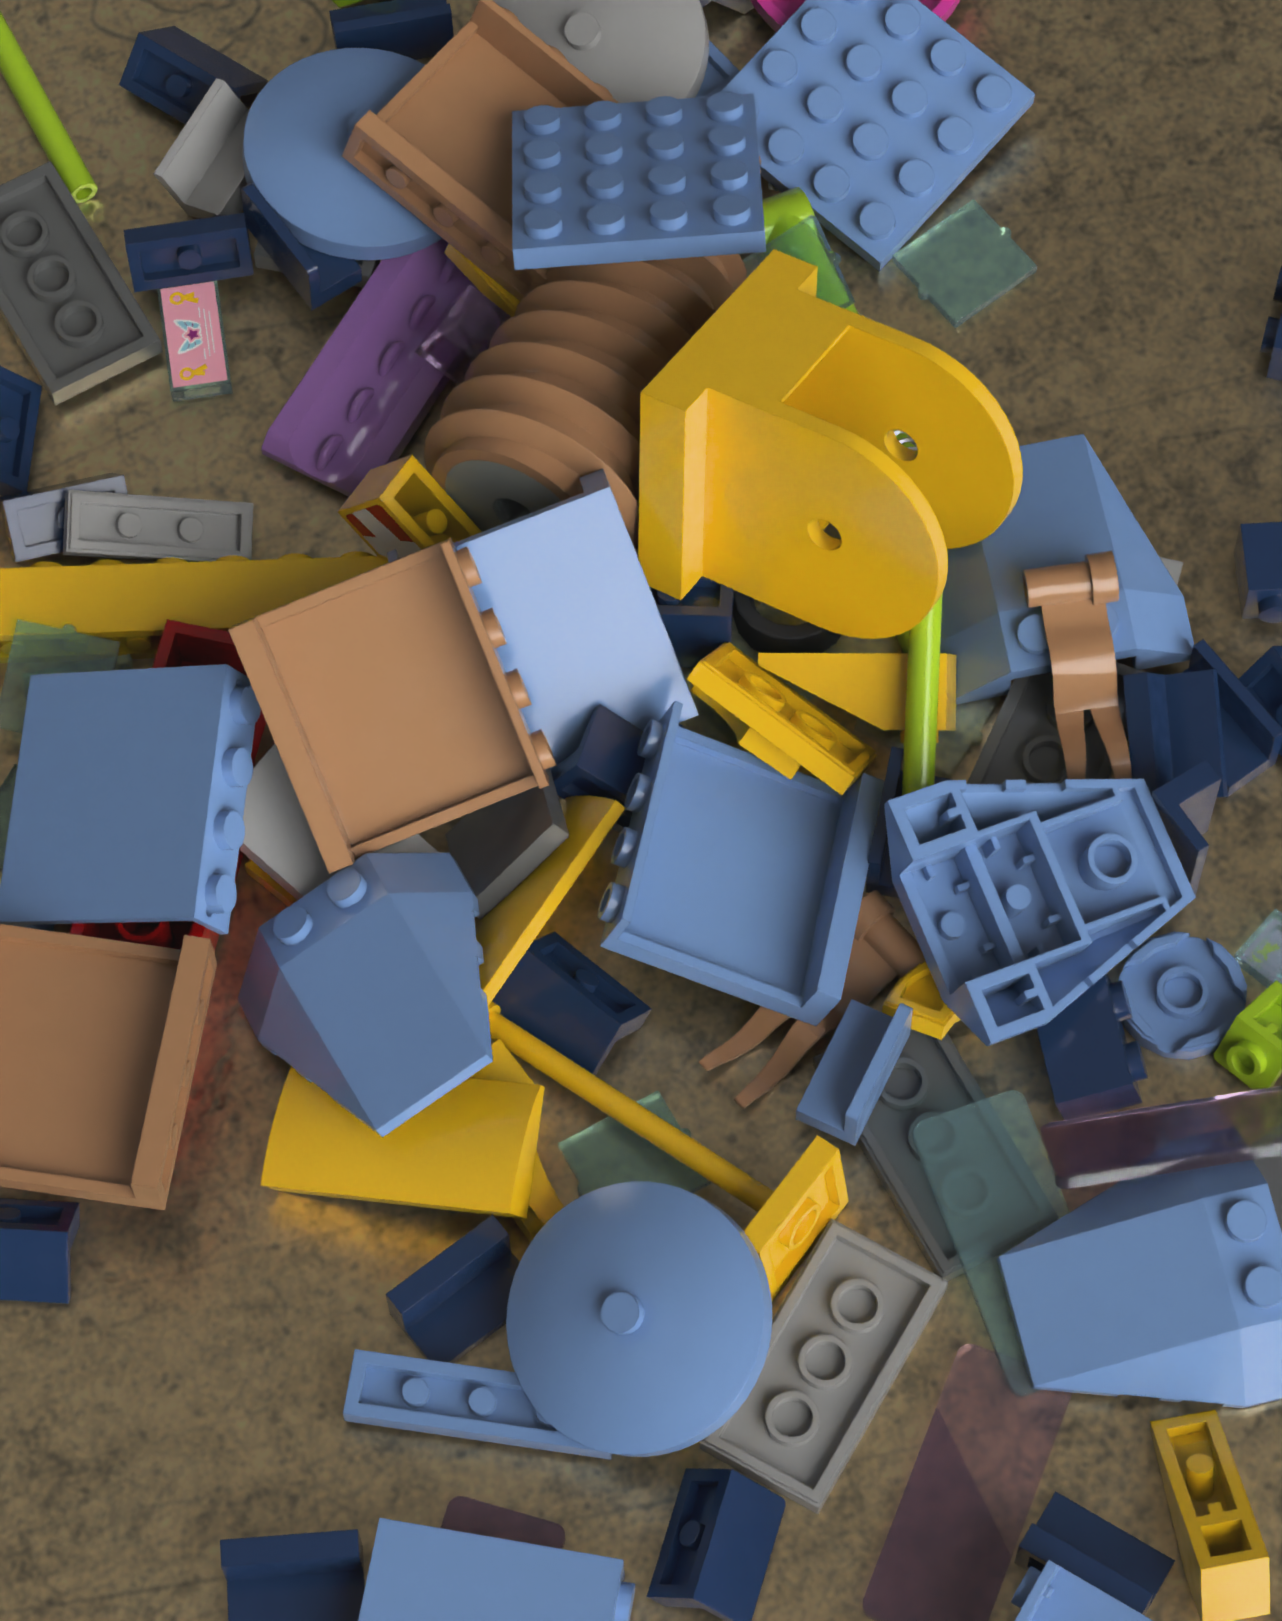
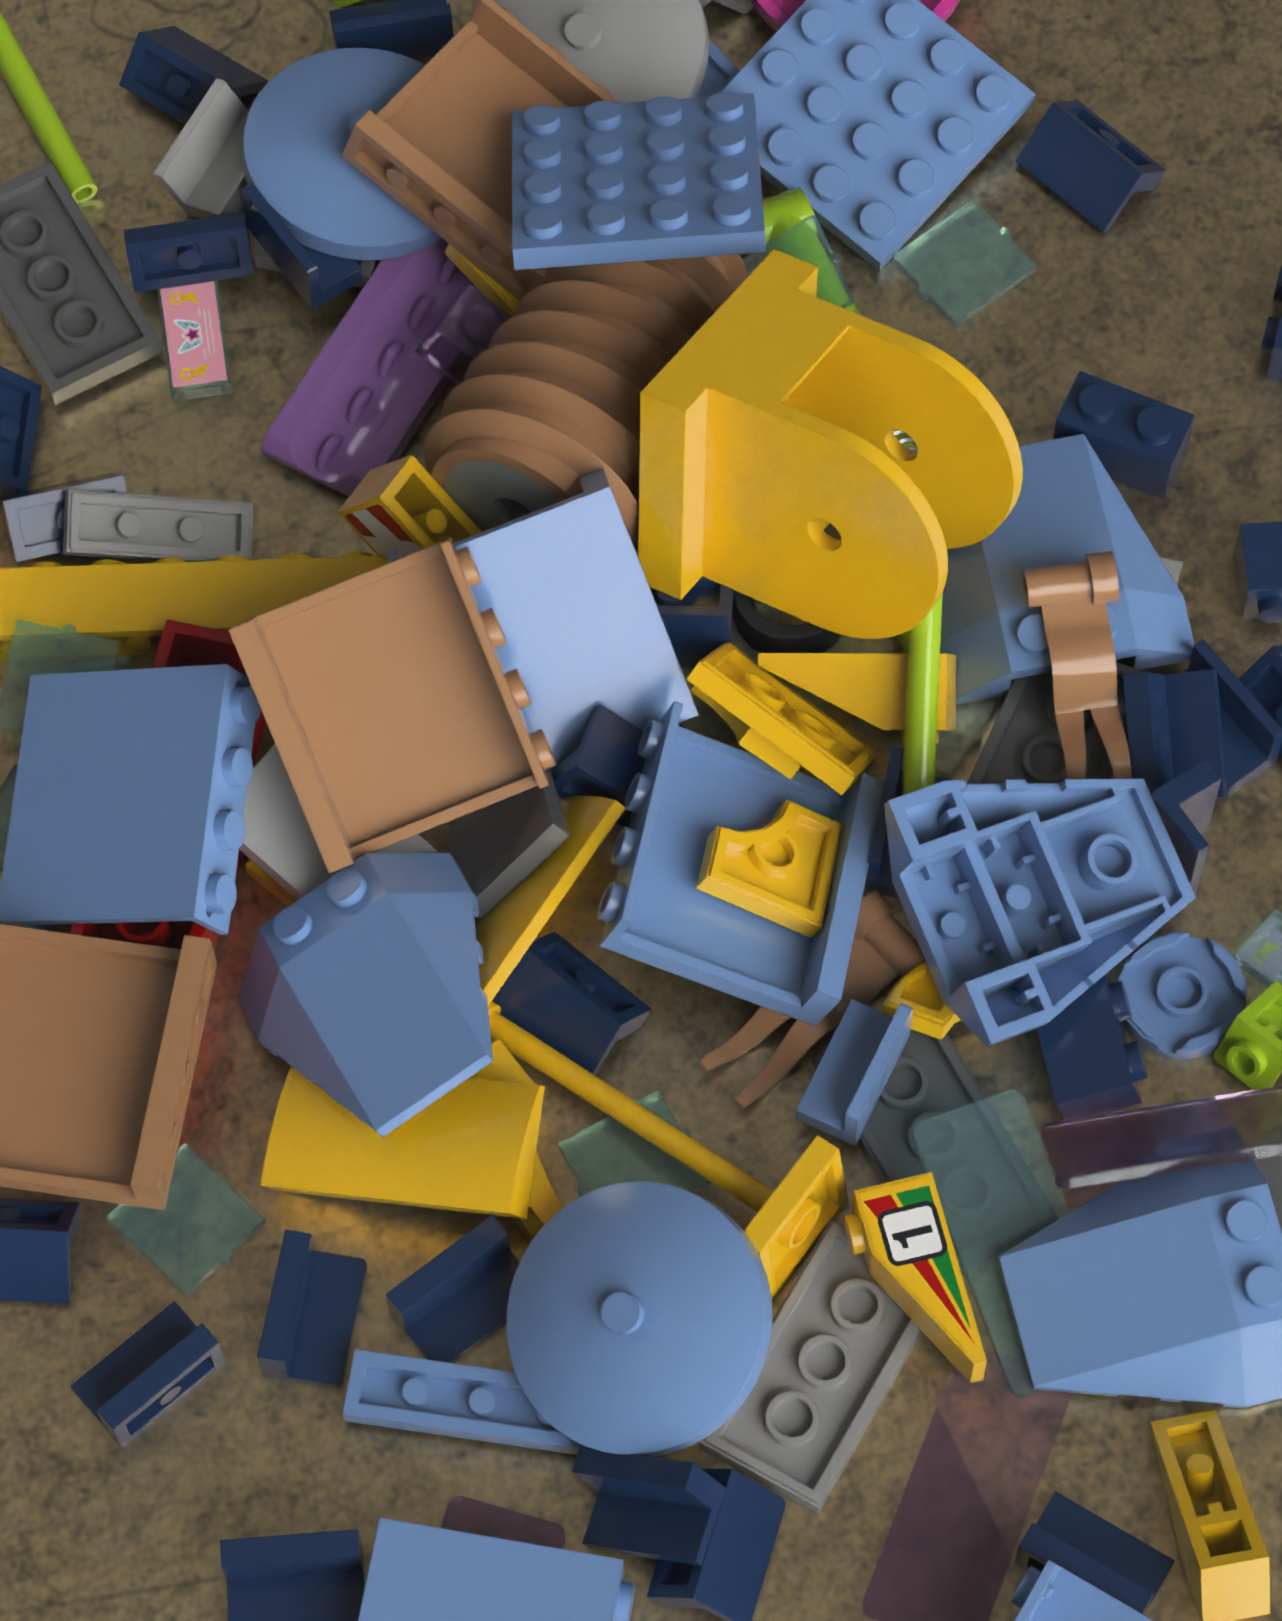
none -> dark blue panel [70,1301,226,1448]
none -> clear light blue piece [106,1143,266,1297]
none -> dark blue panel [257,1230,368,1389]
none -> dark blue panel [572,1446,726,1566]
none -> yellow tile [696,799,843,938]
none -> yellow slope [843,1172,987,1383]
none -> dark blue panel [1015,100,1166,232]
none -> dark blue brick [1053,371,1195,500]

